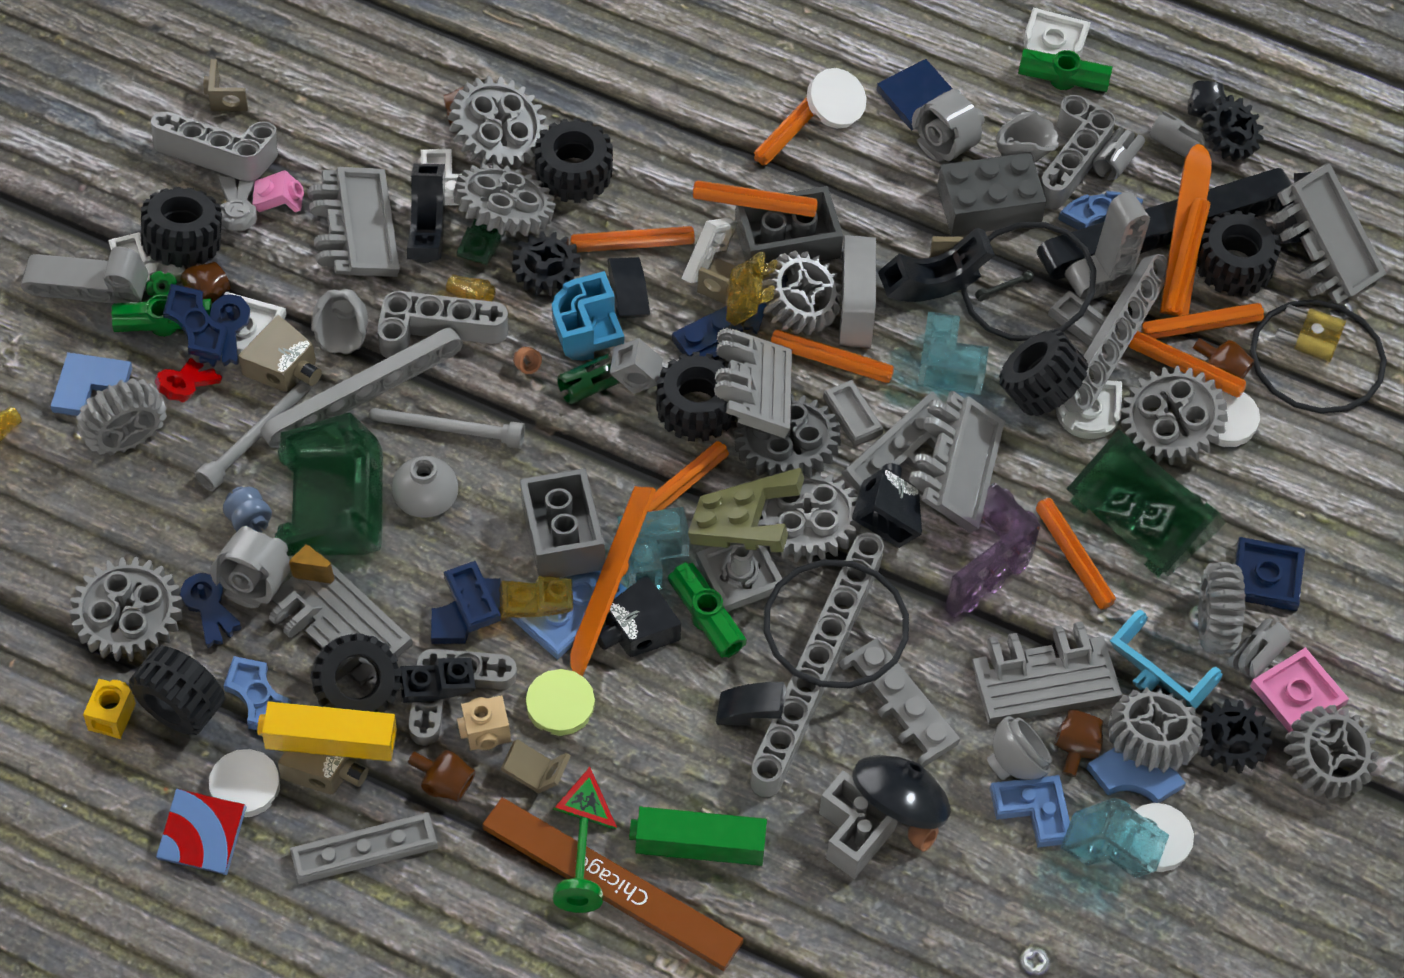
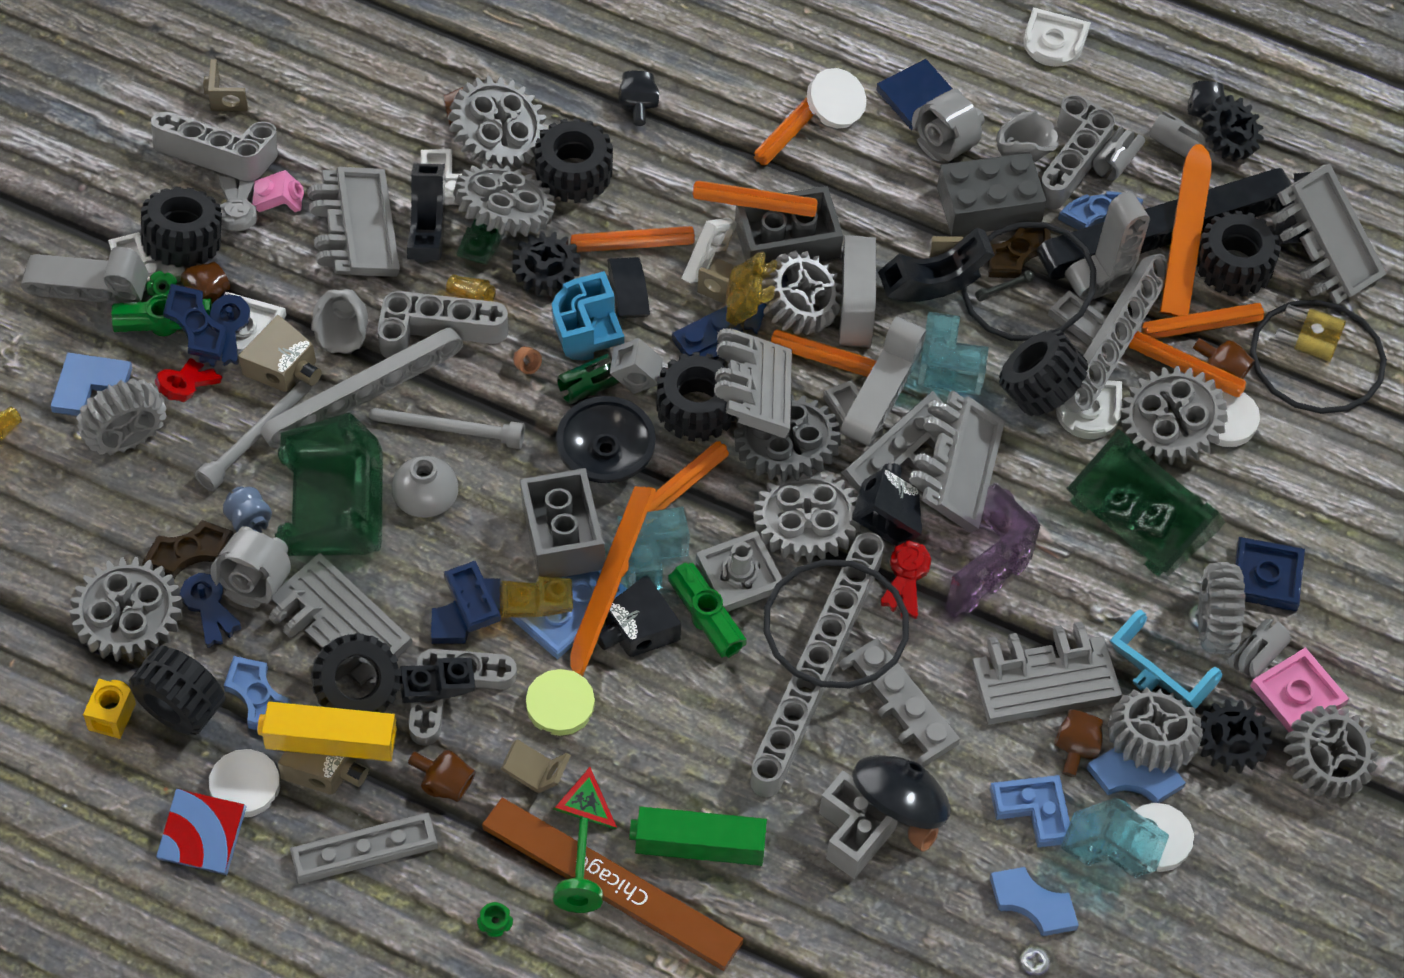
pearl gold slope [289,545,334,584] -> none
tan brick [457,695,511,751] -> none
olive wing [688,468,804,552] -> none
black slope [716,682,786,726] -> none
light grey piece [987,716,1052,780] -> none
green piece [1018,48,1113,92] -> none
orange axle [1036,498,1116,610] -> none
orange axle [1164,198,1210,316] -> none
none -> dark brown tile [142,520,234,579]
none -> green plate [477,902,513,937]
none -> black dish [556,396,656,483]
none -> black piece [619,70,659,126]
none -> light grey beam [840,316,927,447]
none -> red piece [881,540,931,619]
none -> dark brown tile [988,221,1051,278]
none -> medium blue tile [990,867,1078,936]

